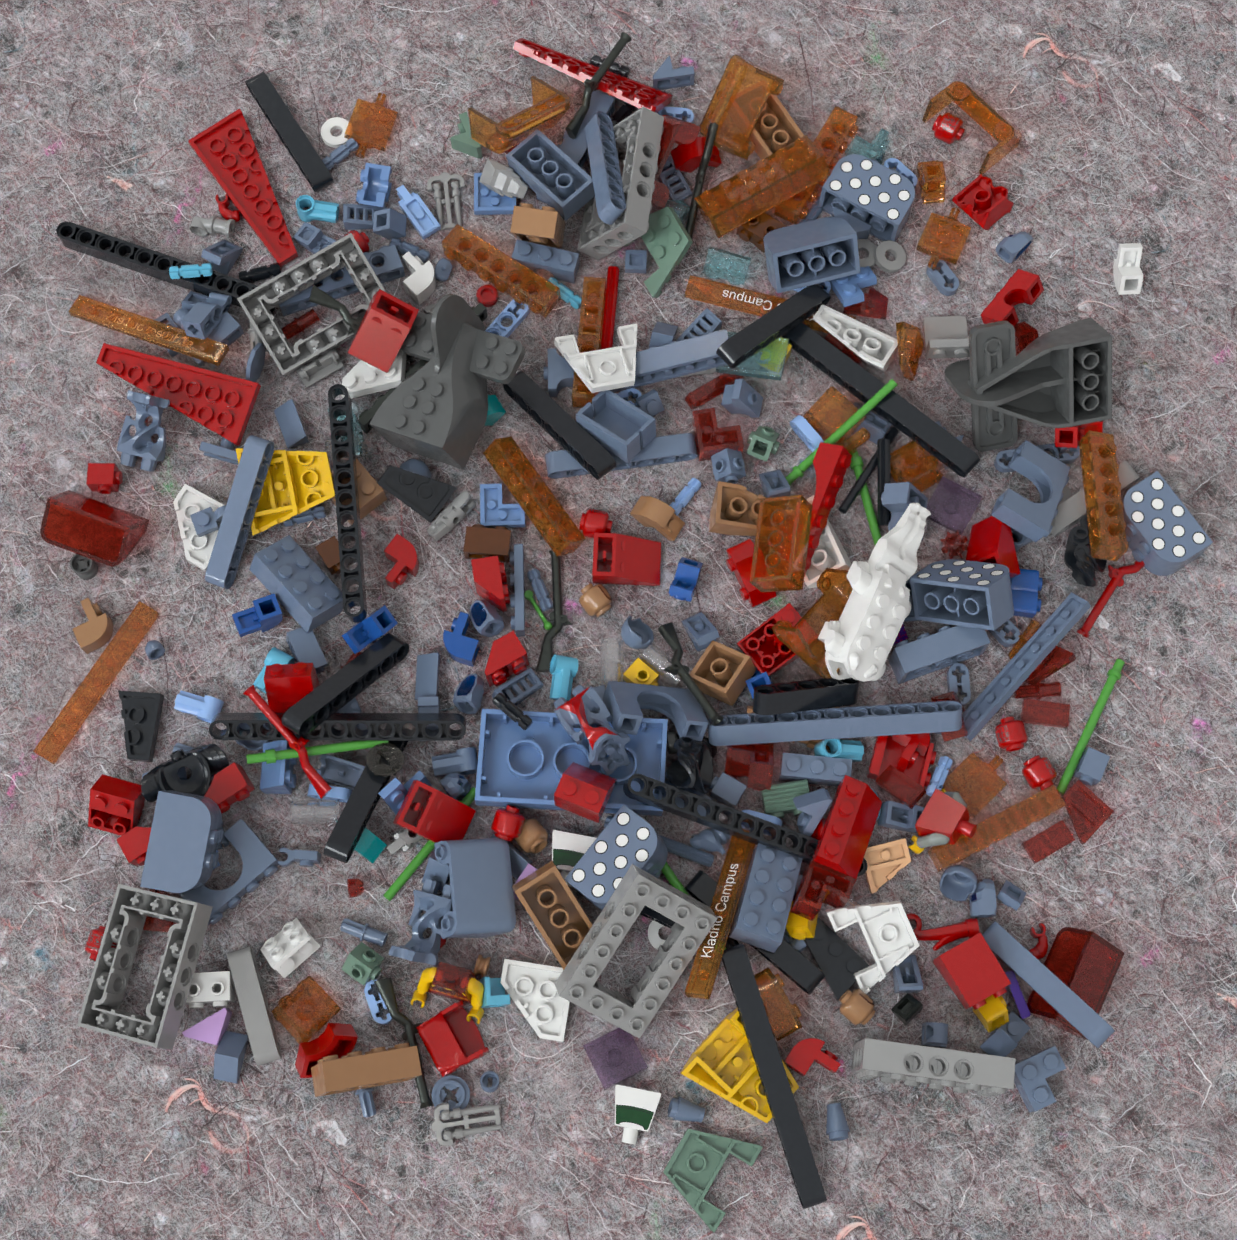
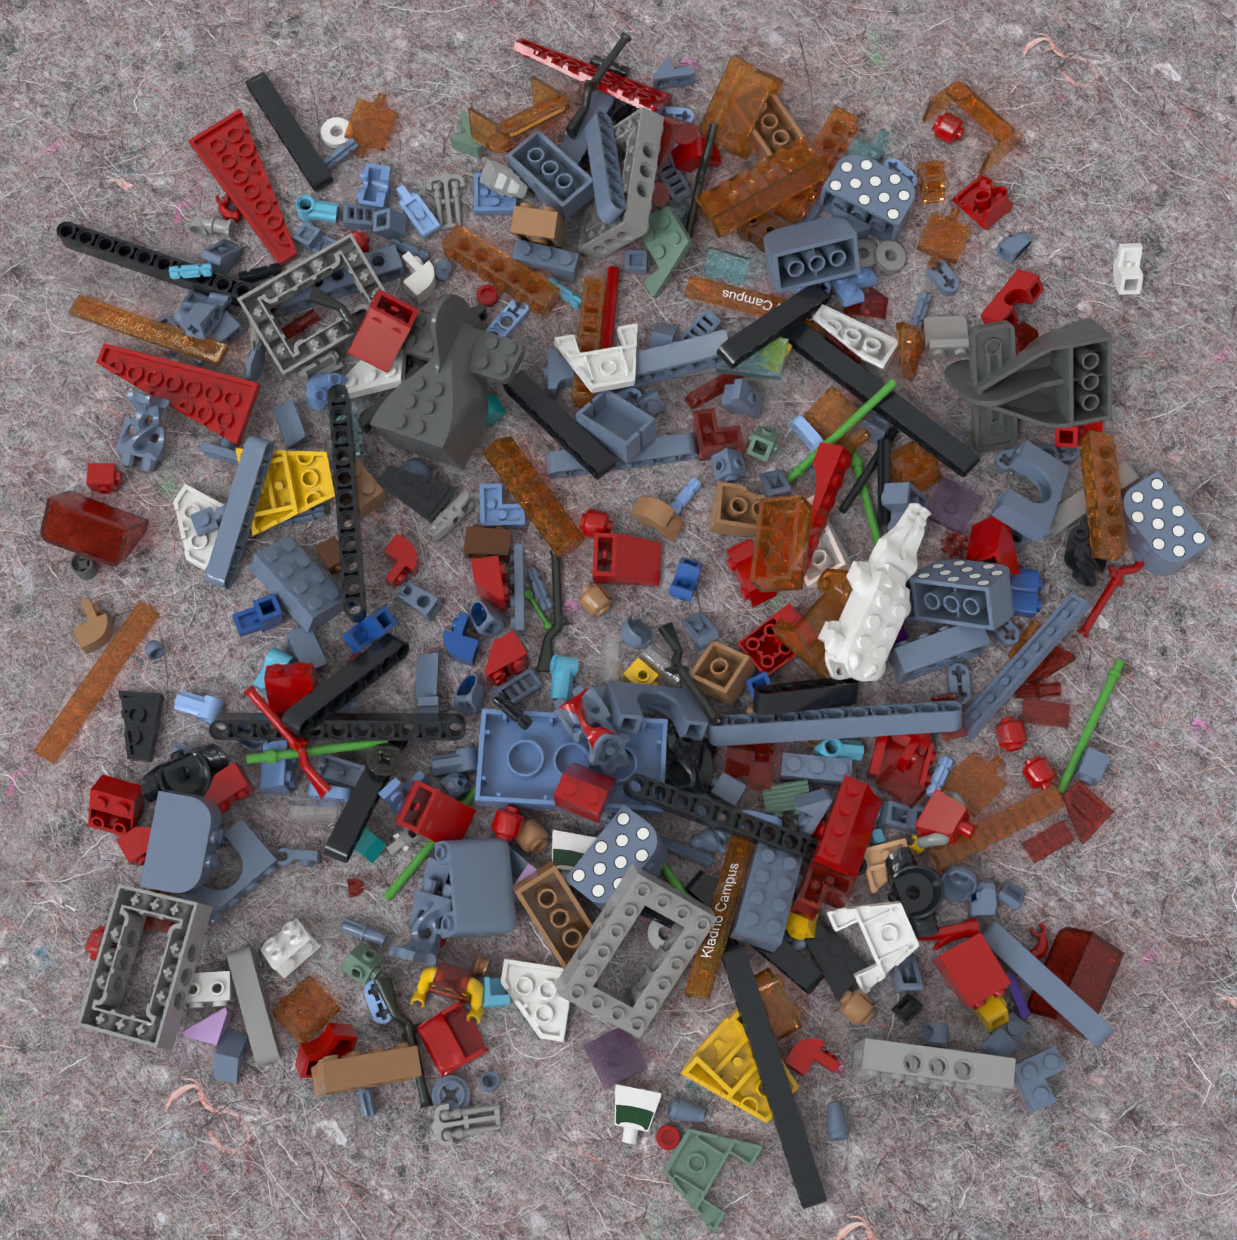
none -> medium blue cylinder [306,372,348,411]
none -> sand blue leg [396,582,443,622]
none -> red tile [656,1125,680,1150]
none -> medium azure piece [871,828,885,845]
none -> black piece [885,847,945,937]
none -> sand blue axle [908,292,932,332]

